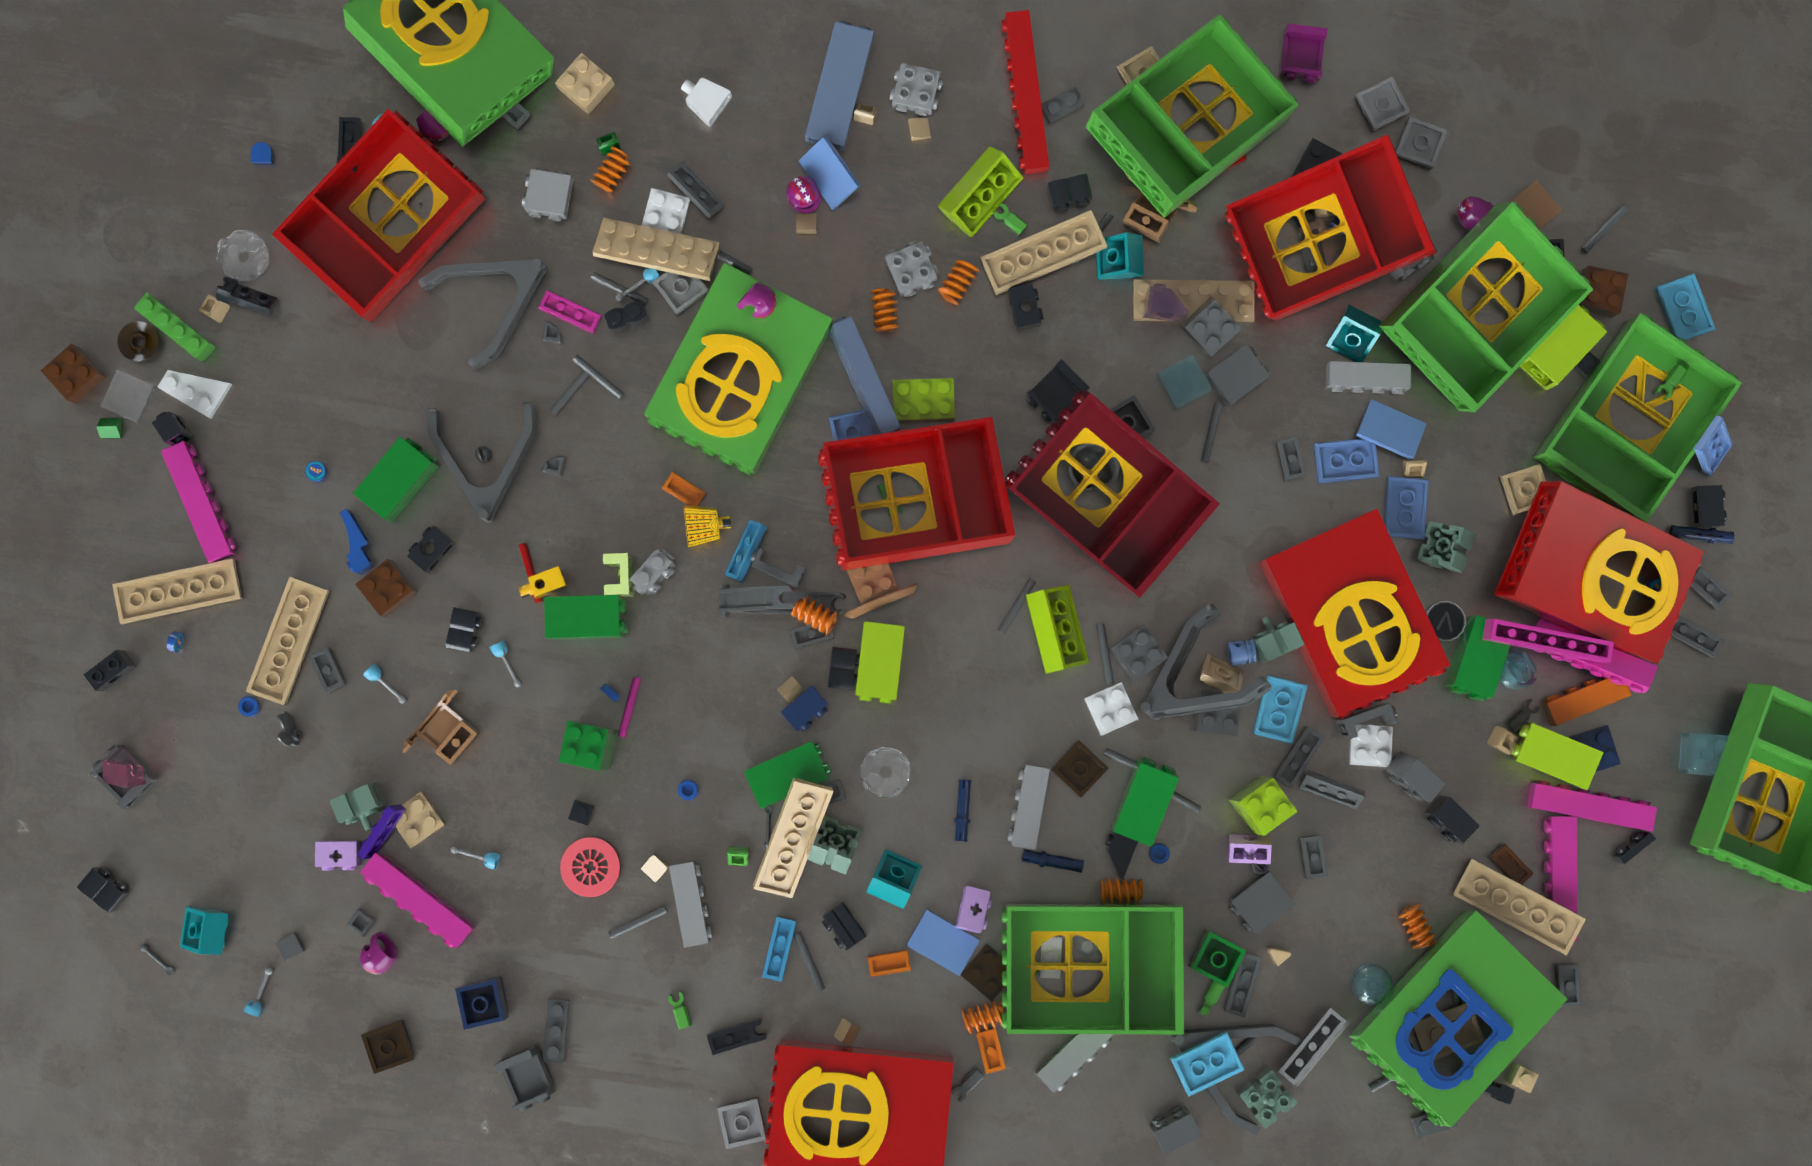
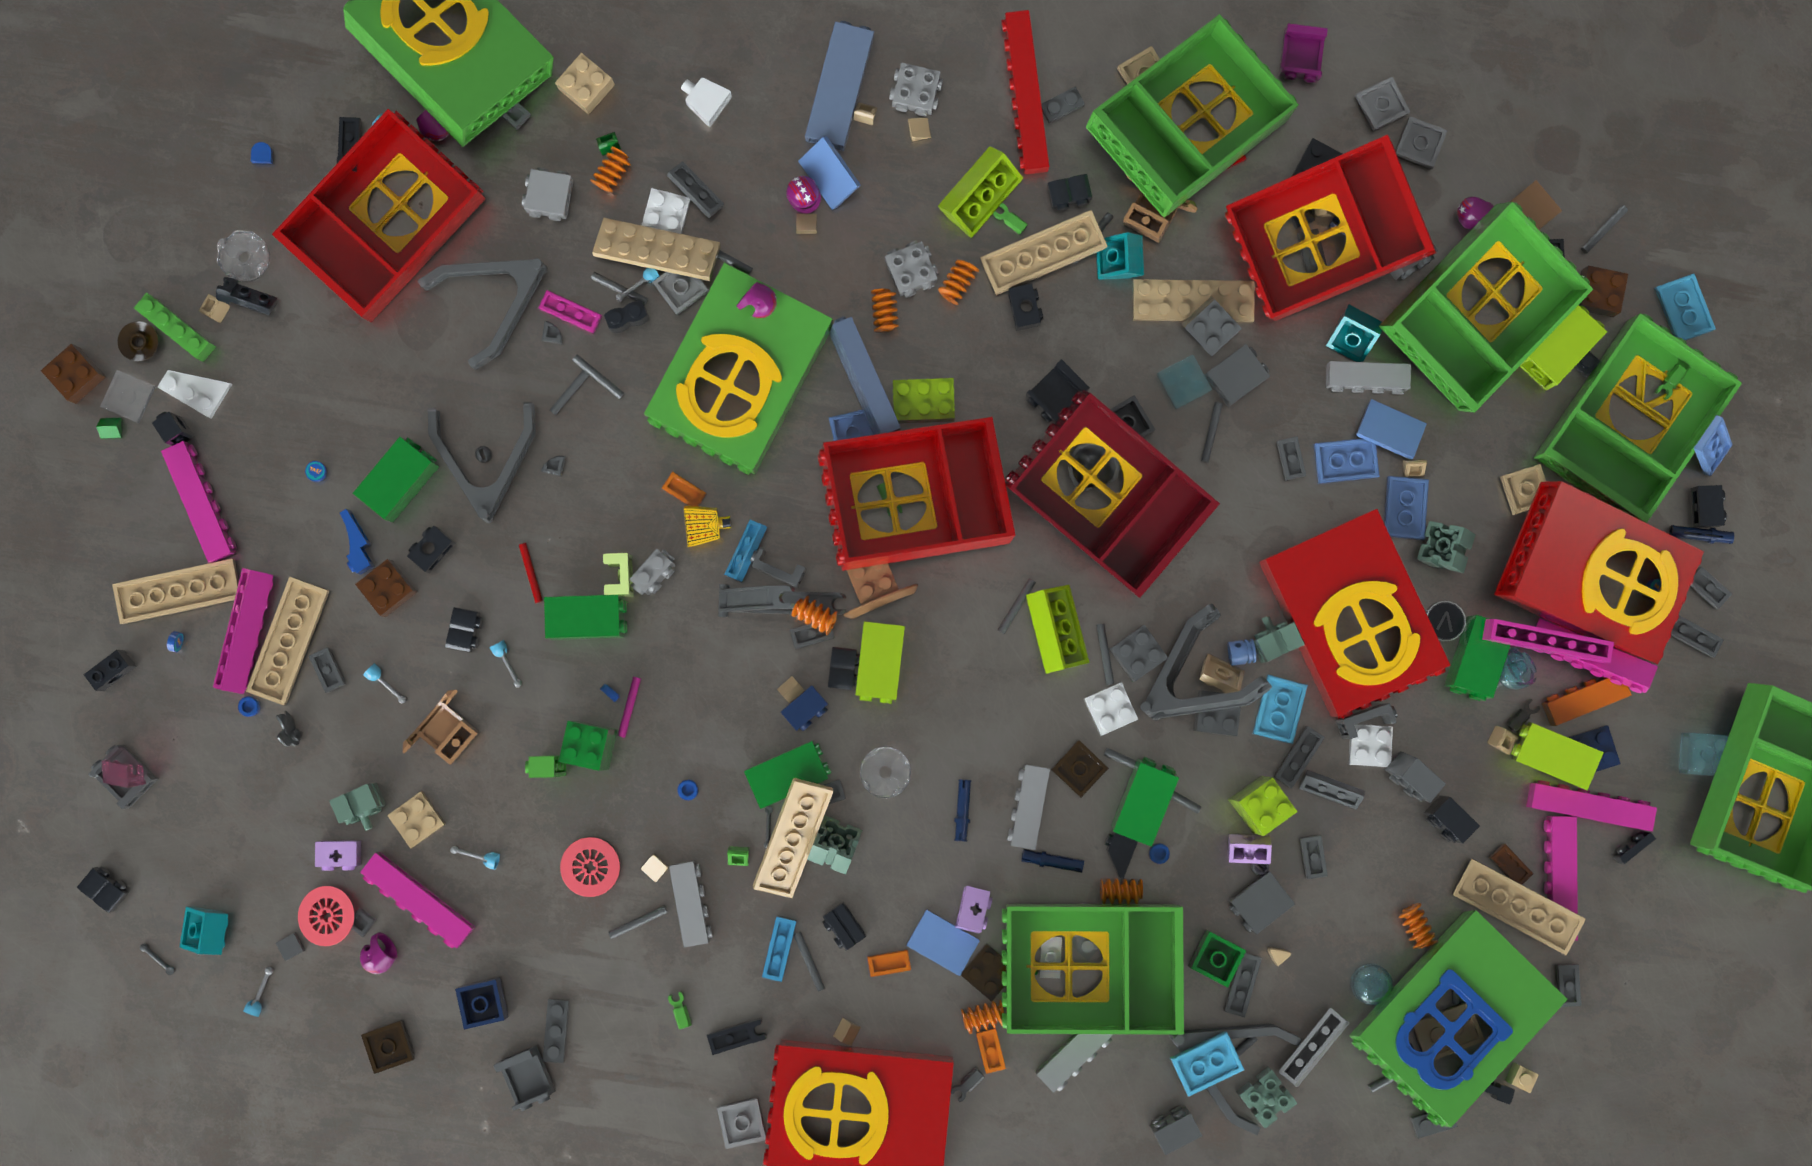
dark purple plate [358,804,406,859] -> none
yellow torso [518,566,567,599] -> none
black plate [568,800,595,826] -> none
teal slope [866,849,922,909] -> none
clear purple slope [1143,284,1189,323] -> none
bright green bar [1198,980,1225,1017] -> none
none -> dark pink brick [213,568,273,694]
none -> coral piece [298,886,354,946]
none -> bright green brick [525,755,566,778]

